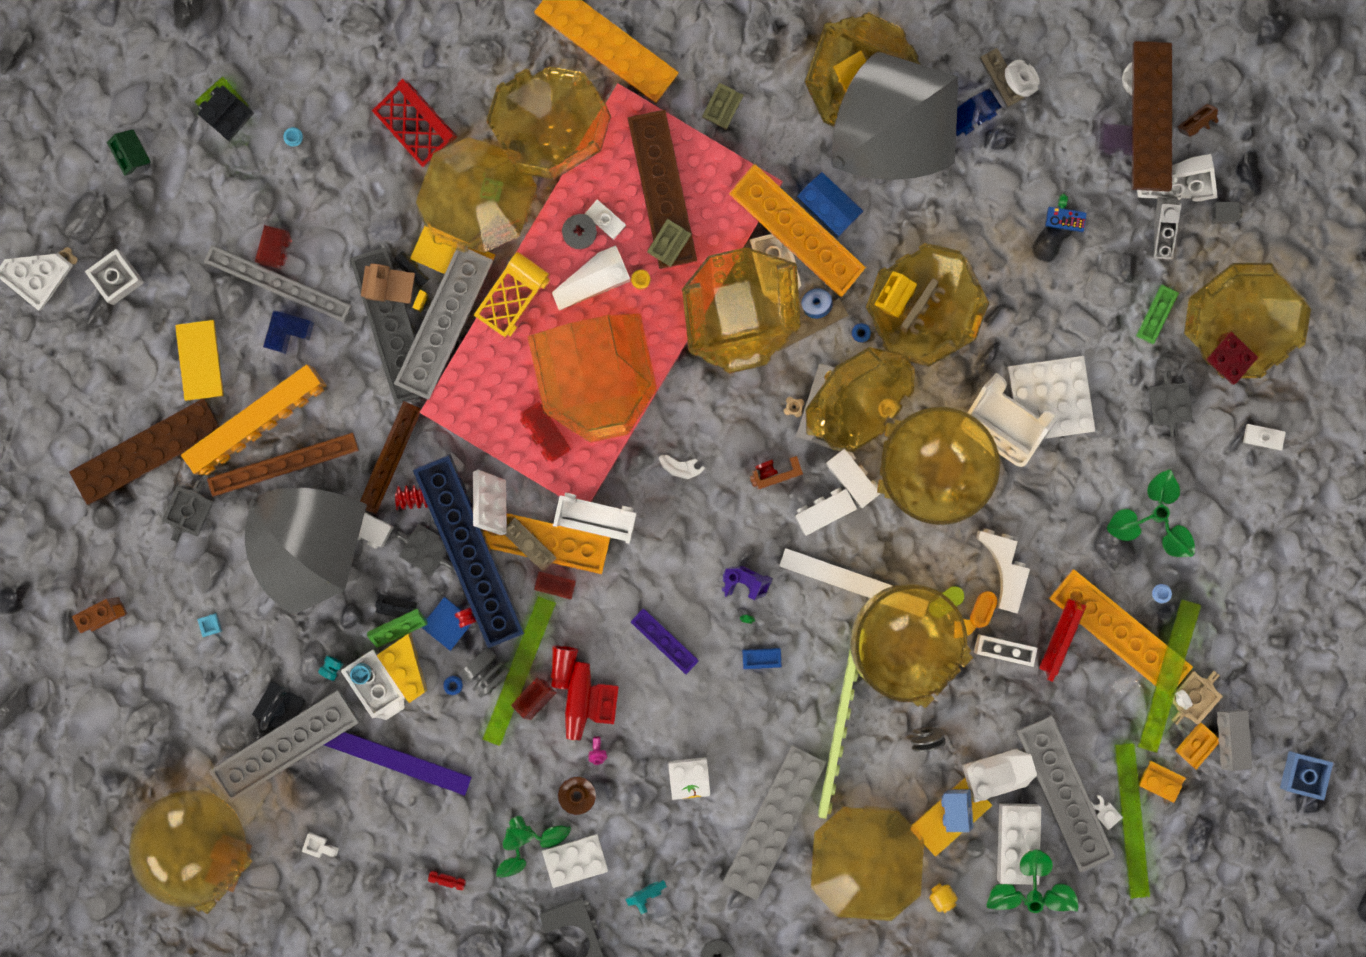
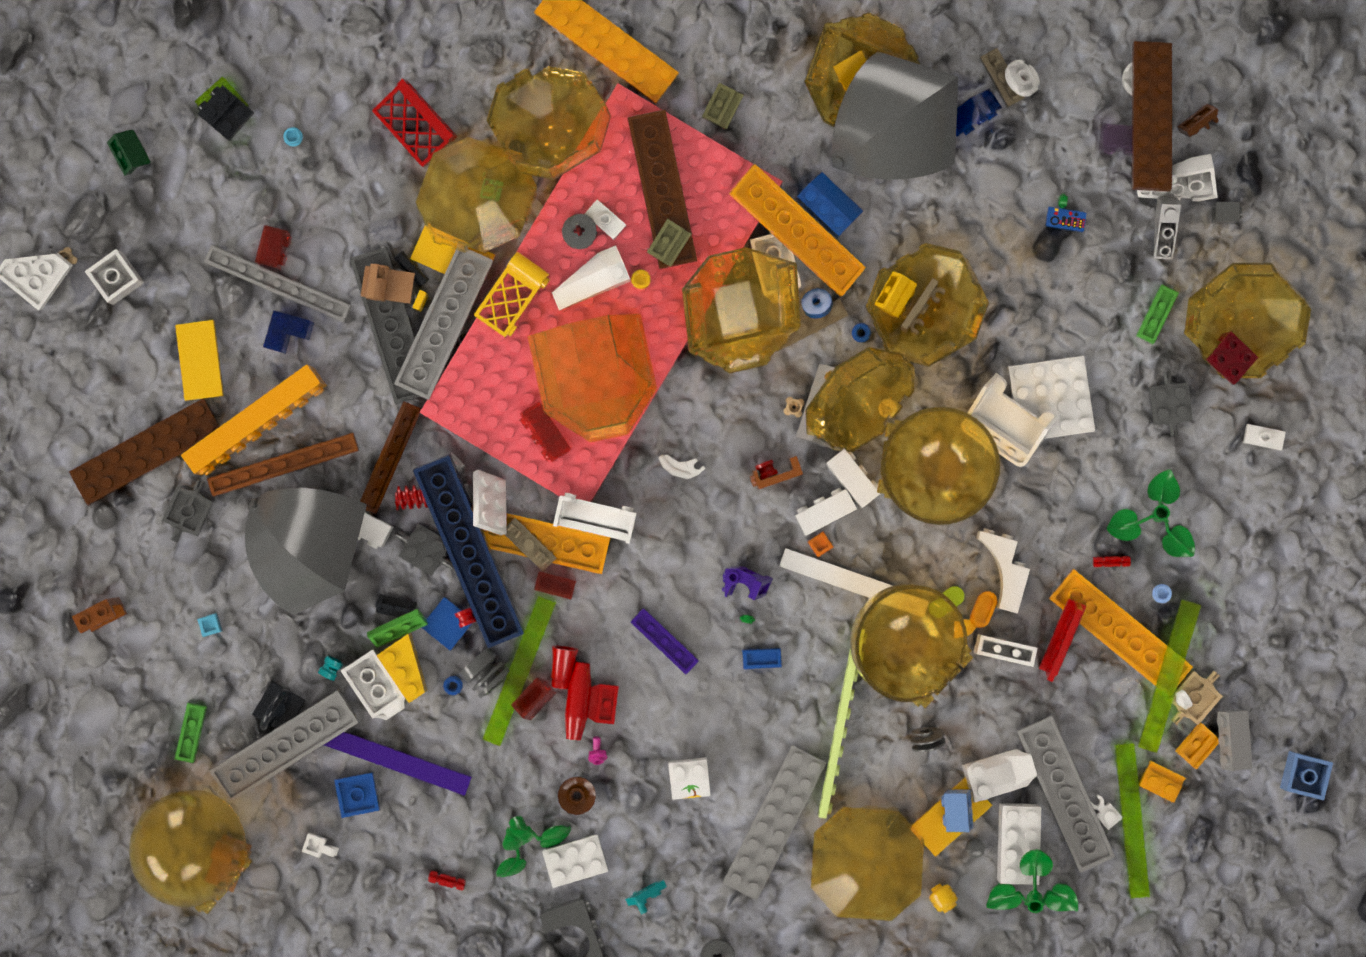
medium azure wheel [350,663,372,684] -> none
none -> bright green tile [175,702,208,763]
none -> blue plate [334,772,380,818]
none -> orange tile [807,531,834,558]
none -> red axle [1093,556,1131,567]

